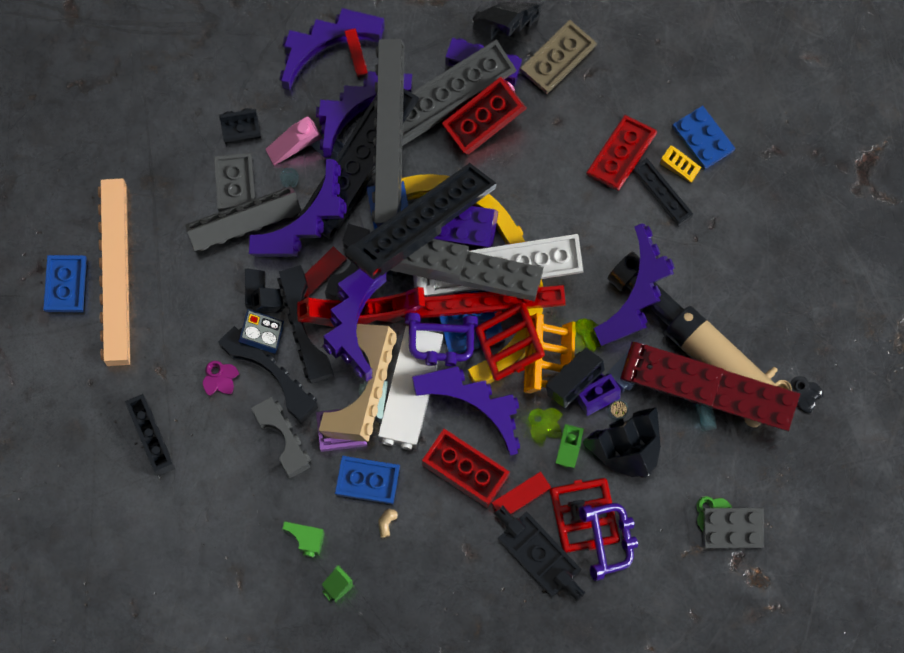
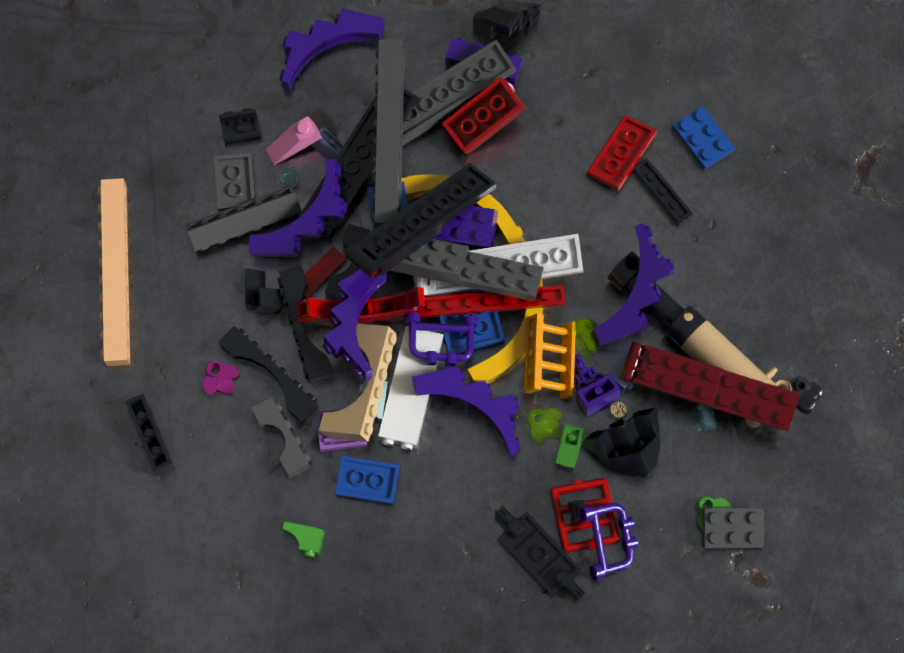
blue plate [43,255,87,312] -> none
tile [238,309,284,354] -> none
dark purple arch [316,71,412,158] -> none
bright green slope [322,565,353,602] -> none
red piece [344,28,368,76] -> none
tan arm [378,509,398,538] -> none
red brick [422,429,510,508] -> none
red bar [475,302,545,381] -> none
red tile [491,471,552,515] -> none
dark tan plate [520,20,597,94] -> none
black brick [546,348,605,408] -> none
yellow slope [660,145,701,183] -> none

